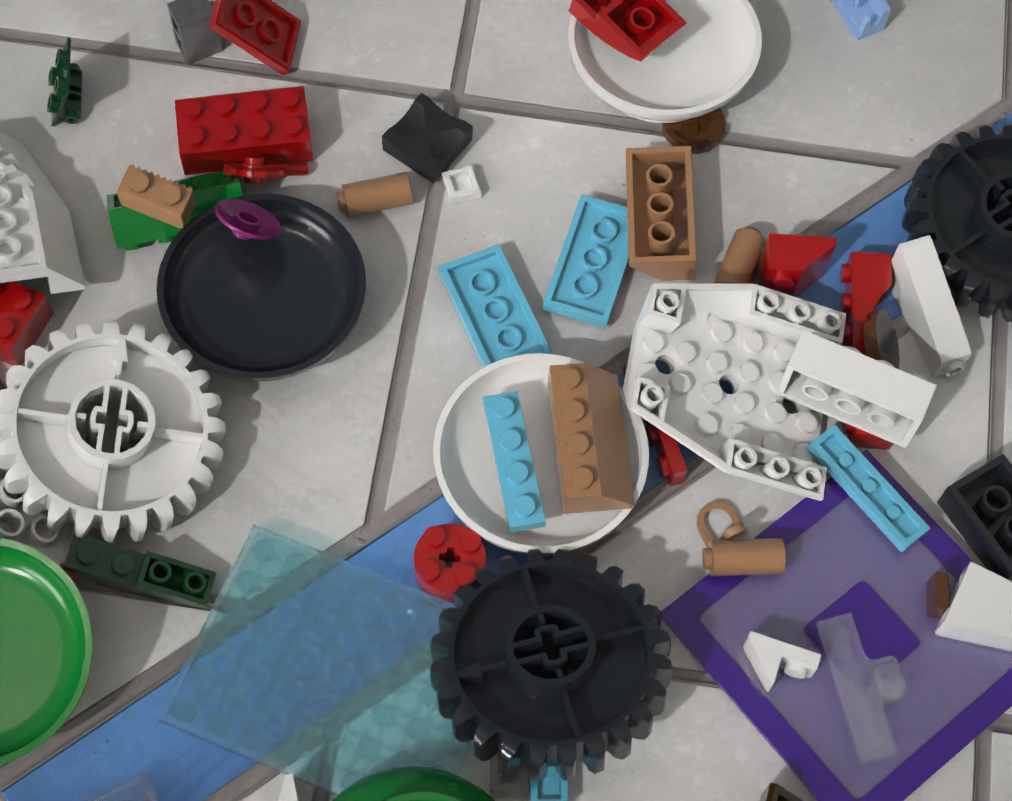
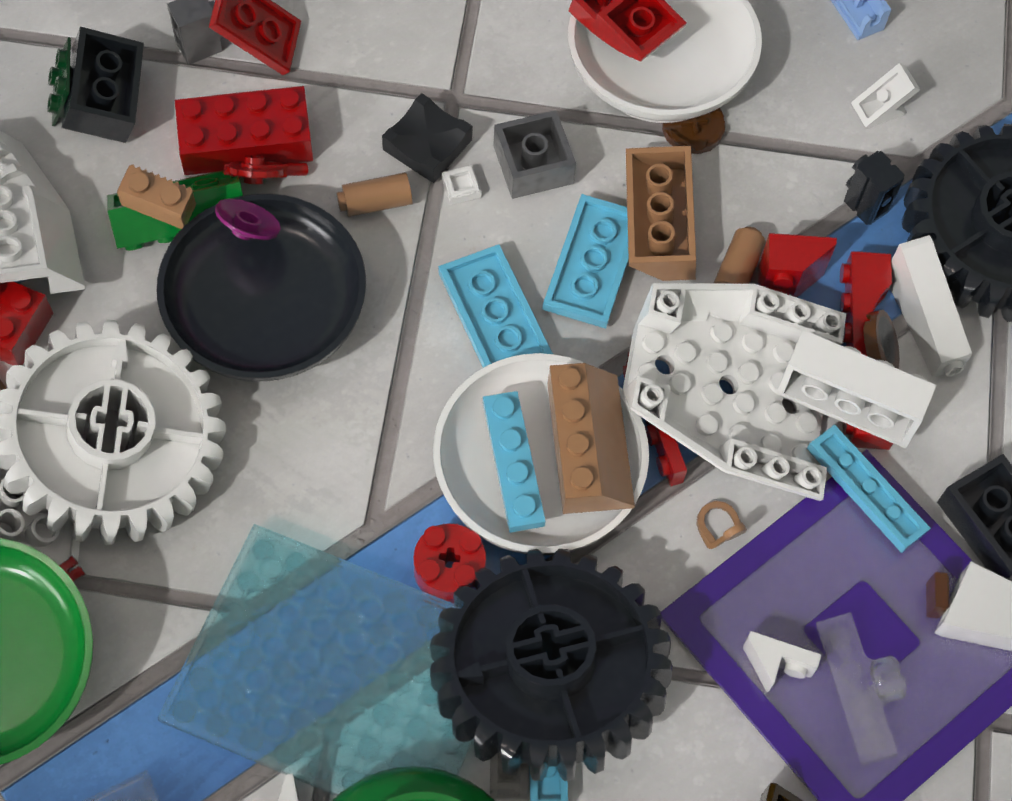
dark green slope [62,532,217,608] -> none
medium nougat brick [702,538,786,576] -> none
none -> black brick [61,26,144,143]
none -> flat silver brick [493,110,576,199]
none -> black brick [844,151,905,225]
none -> white slope [851,63,920,128]

